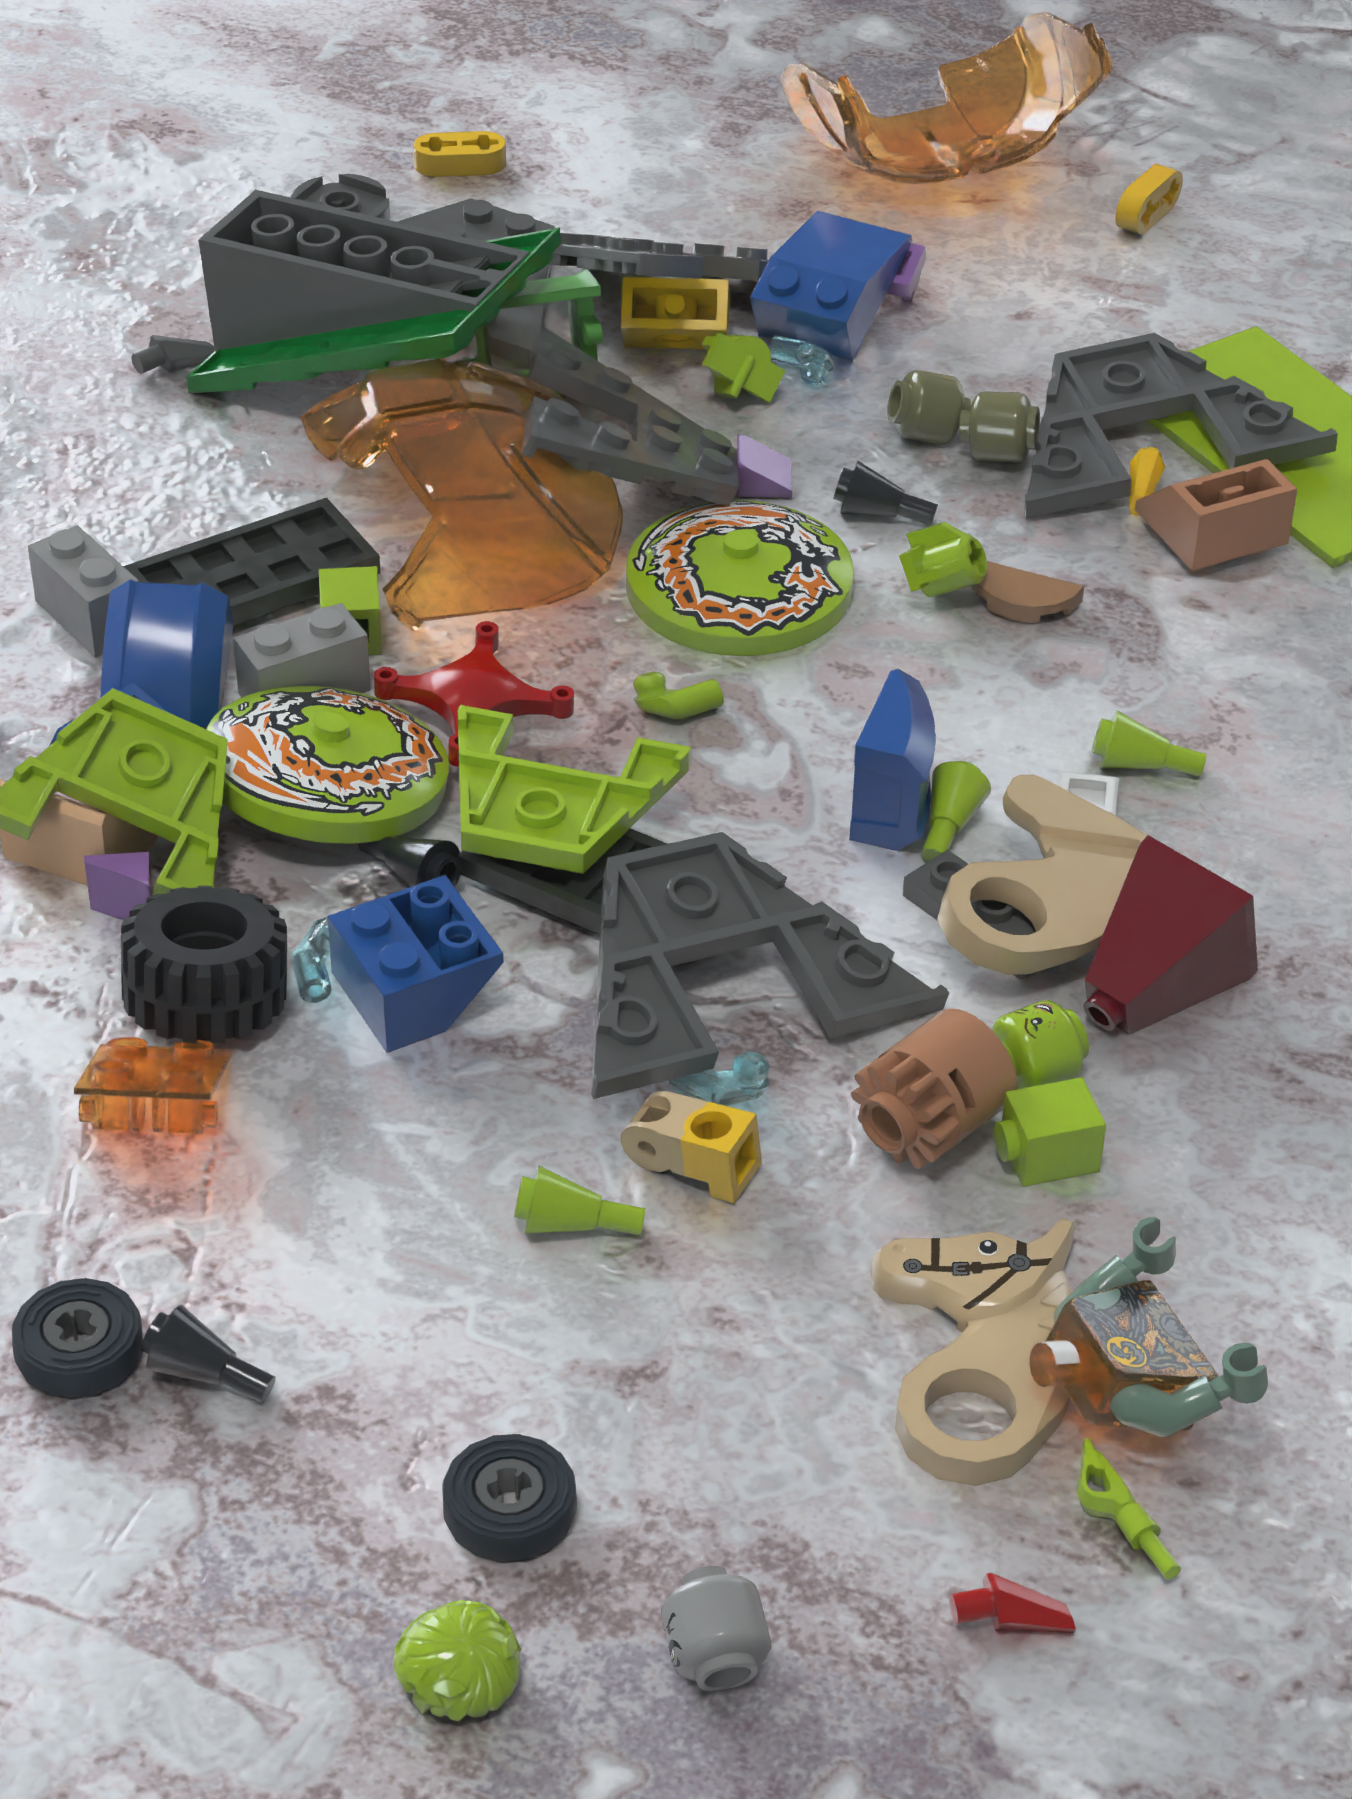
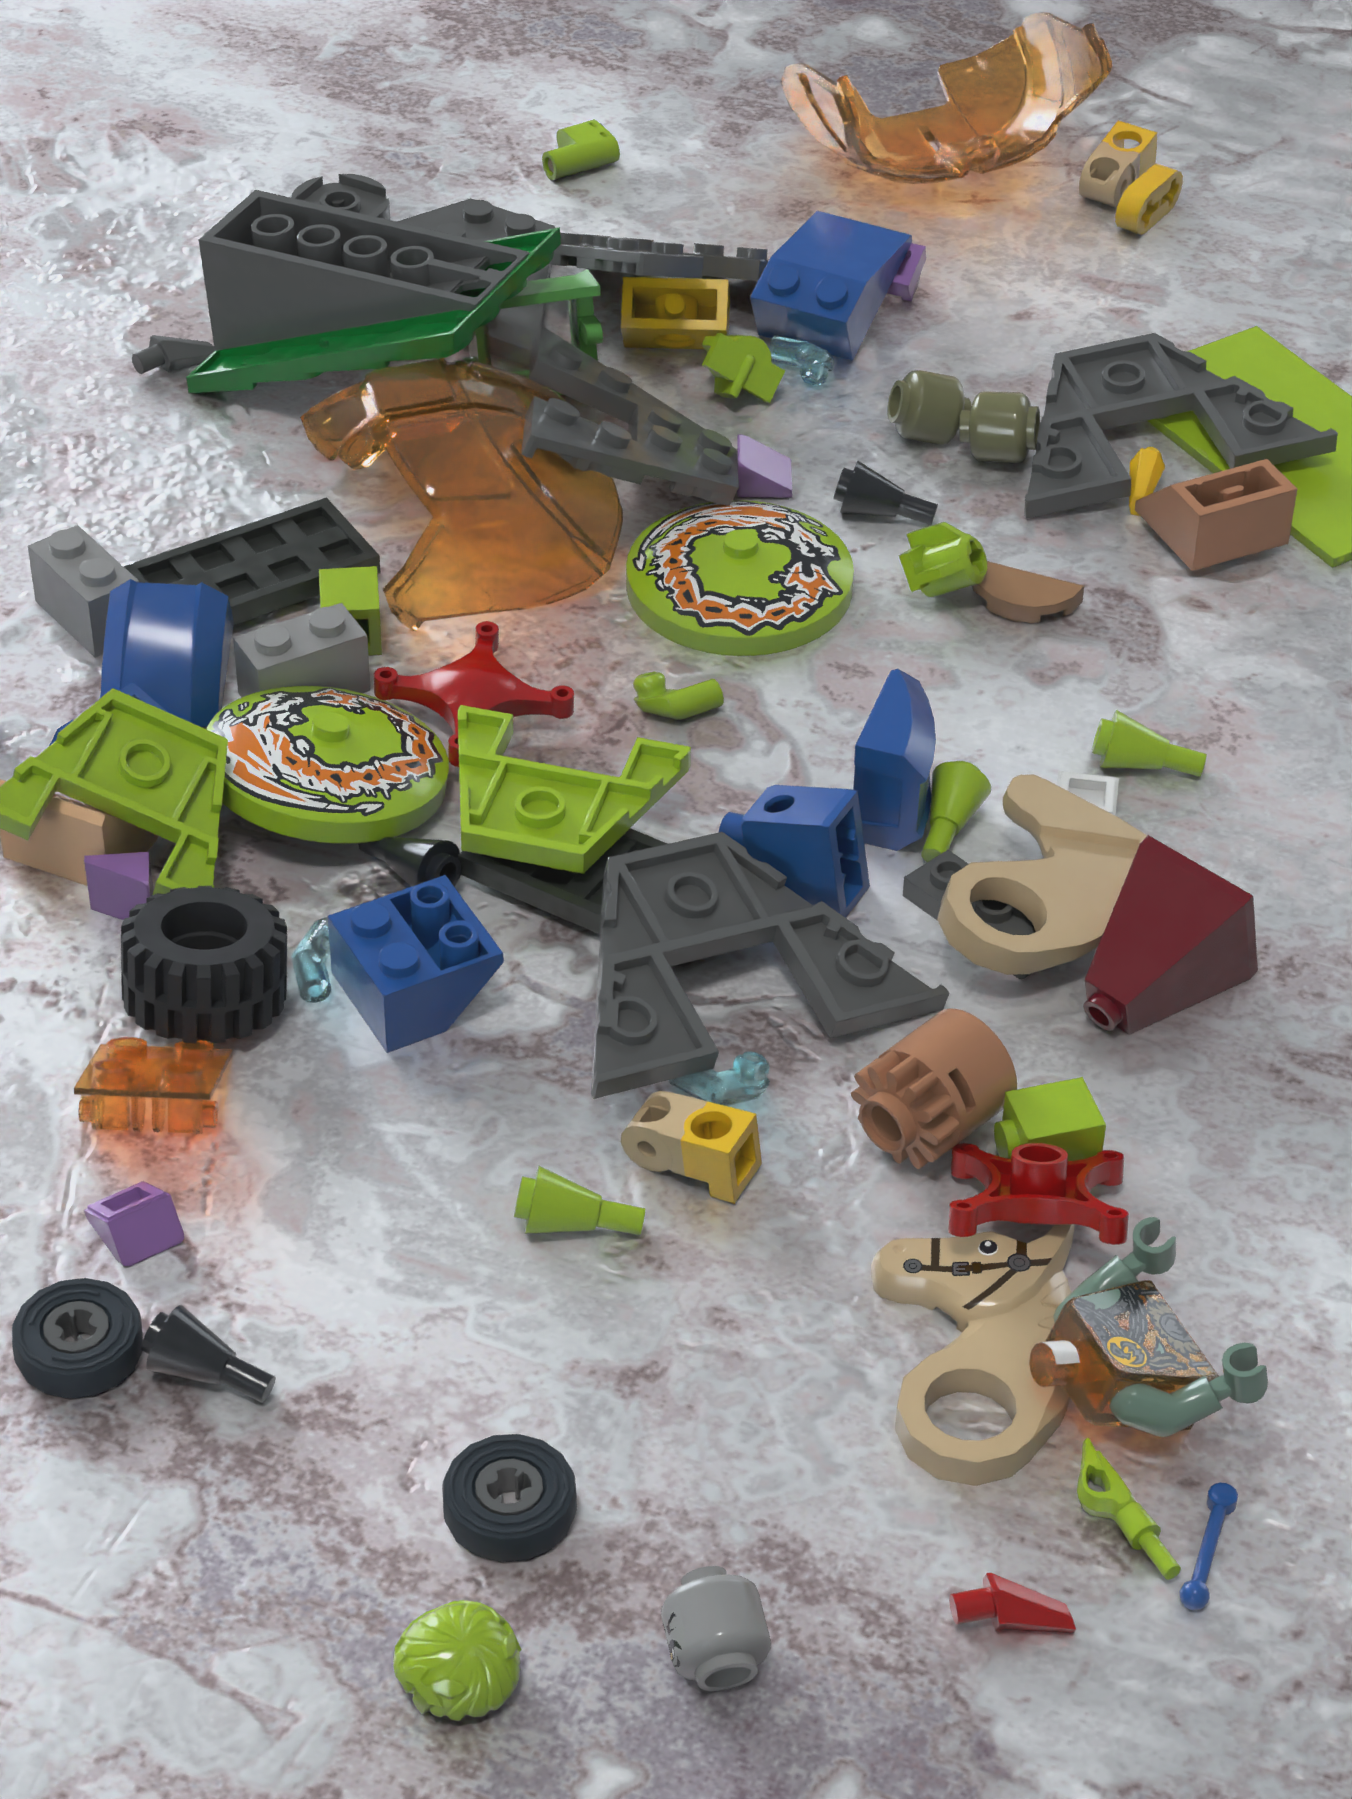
yellow beam [413,131,506,177] -> none
lime head [991,1000,1089,1089] -> none
none -> medium lavender slope [84,1181,184,1266]
none -> lime piece [542,119,620,180]
none -> blue torso [719,785,870,918]
none -> red piece [948,1143,1129,1245]
none -> tan leg [1079,120,1158,207]
none -> blue hinge [1179,1482,1238,1610]

